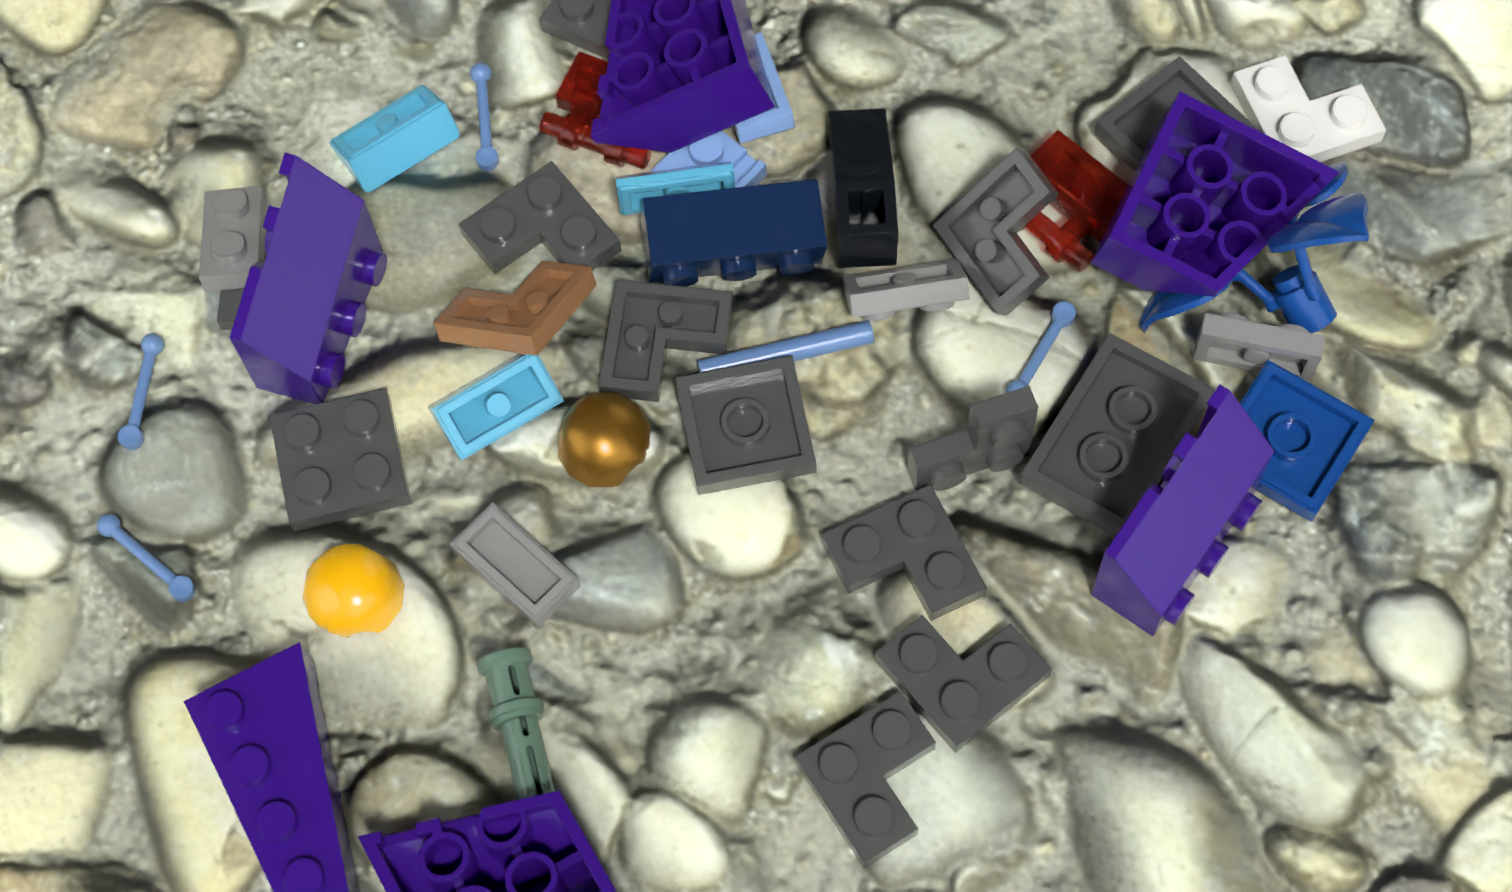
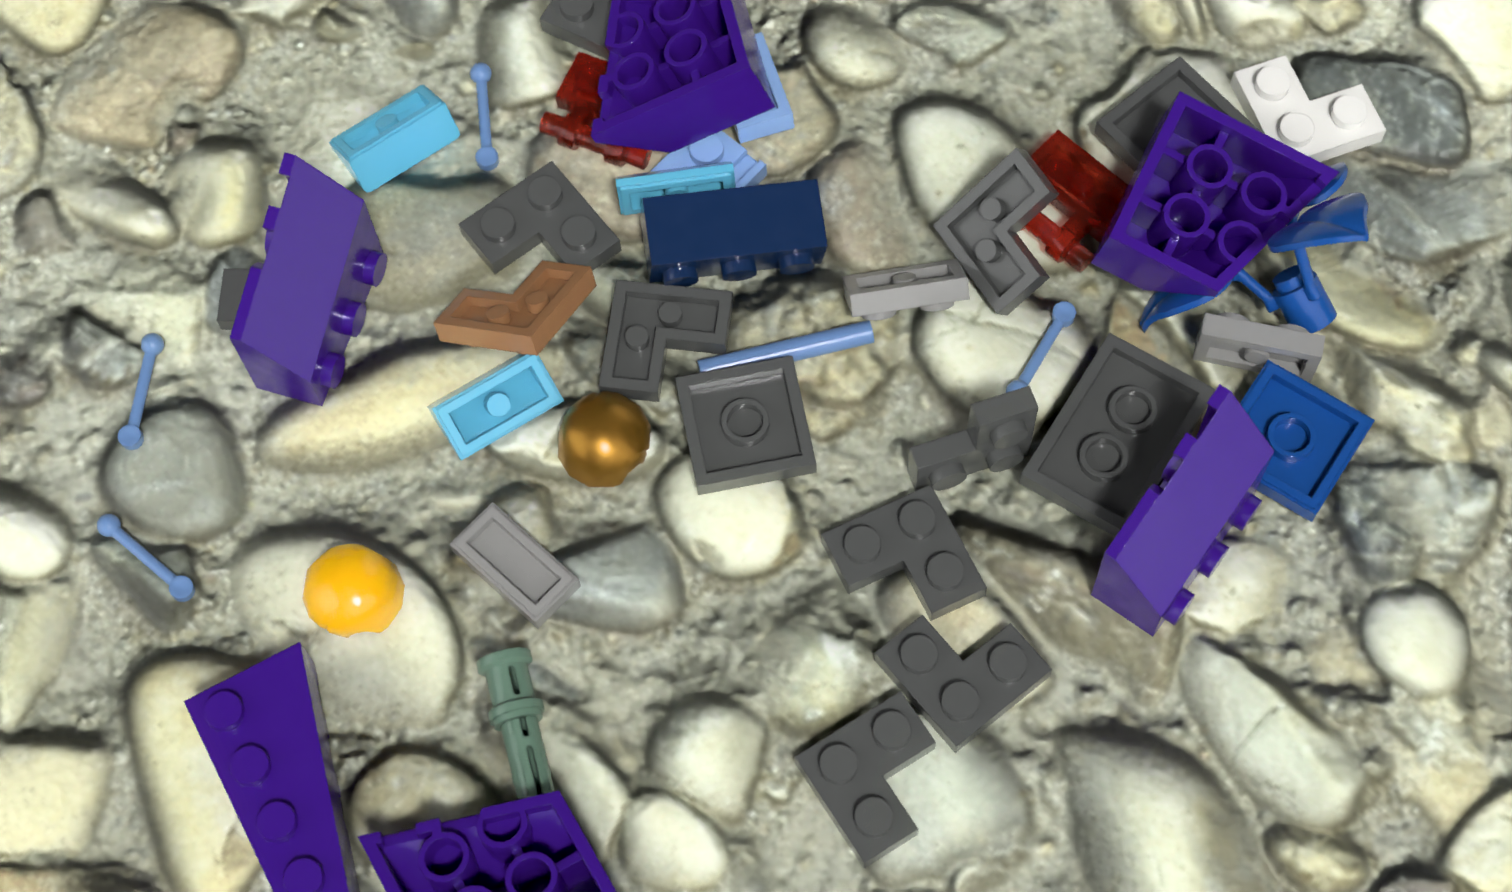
light grey plate [199,186,267,292] -> none
dark grey plate [269,388,412,532] -> none
black slope [829,108,898,268] -> none

